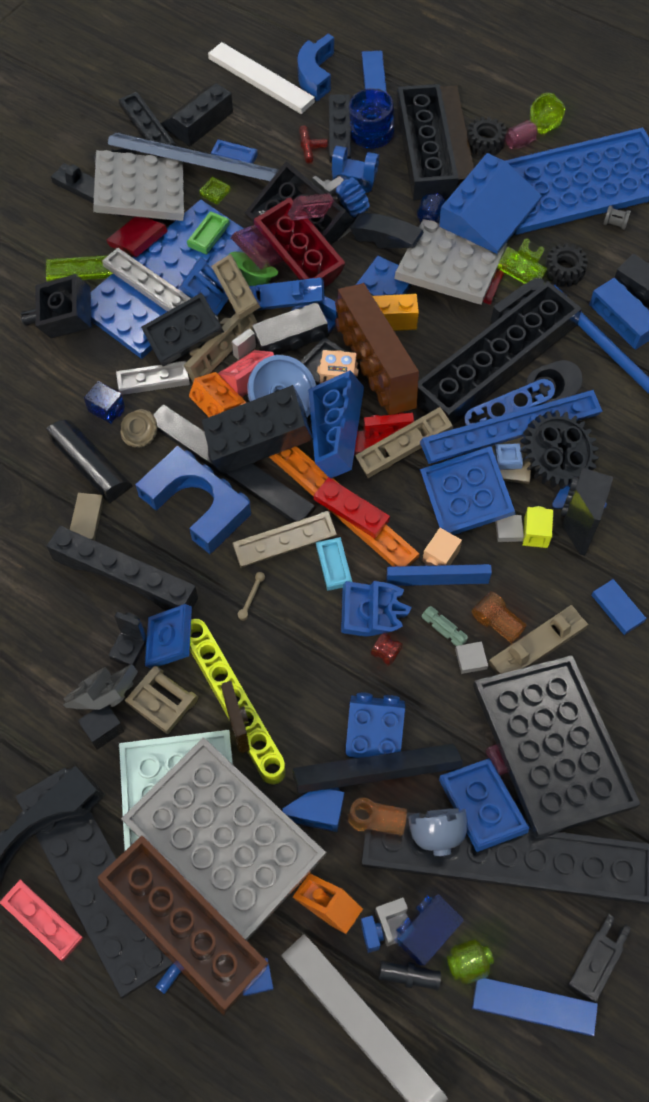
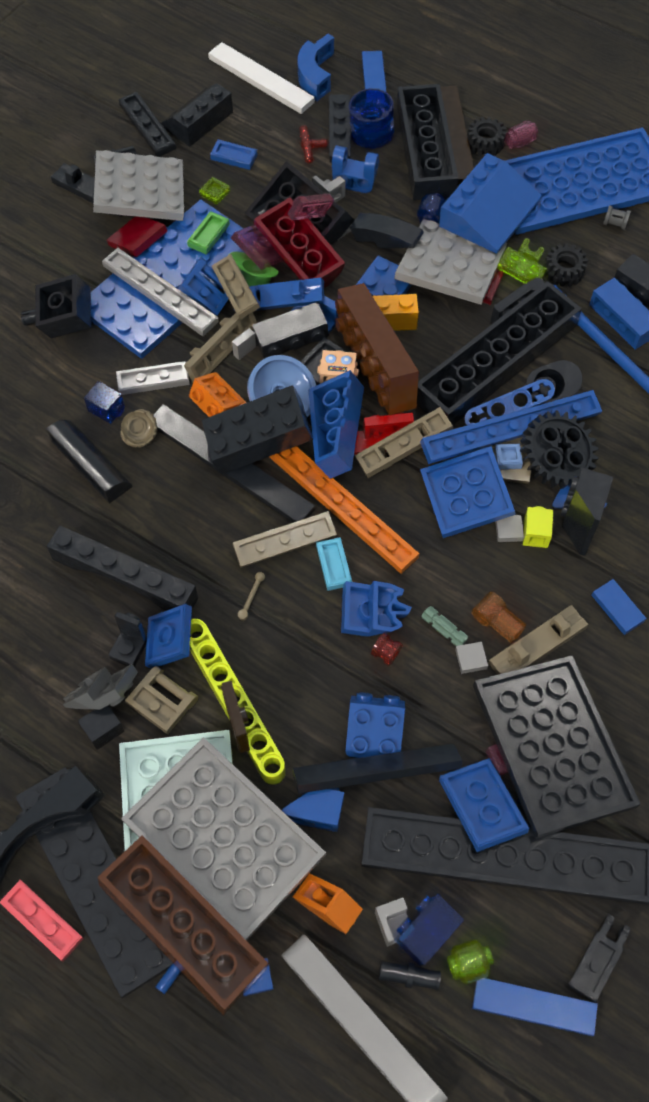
clear neon green tile [46,255,113,282] -> none
dark tan tile [70,493,104,541] -> none
sand blue tile [108,133,279,181] -> none
blue arch [135,446,251,554] -> none
black tile [141,292,224,367] -> none
coral slope [218,350,274,397] -> none
red plate [314,477,390,539] -> none
blue gear [336,177,370,218] -> none
clear orange piece [348,798,407,835] -> none
blue plate [361,916,384,953] -> none
blue tile [386,564,492,586] -> none
sand blue cylinder [408,808,467,856] -> none
light nougat brick [422,528,462,566] -> none
clear neon green hair [530,93,566,134] -> none

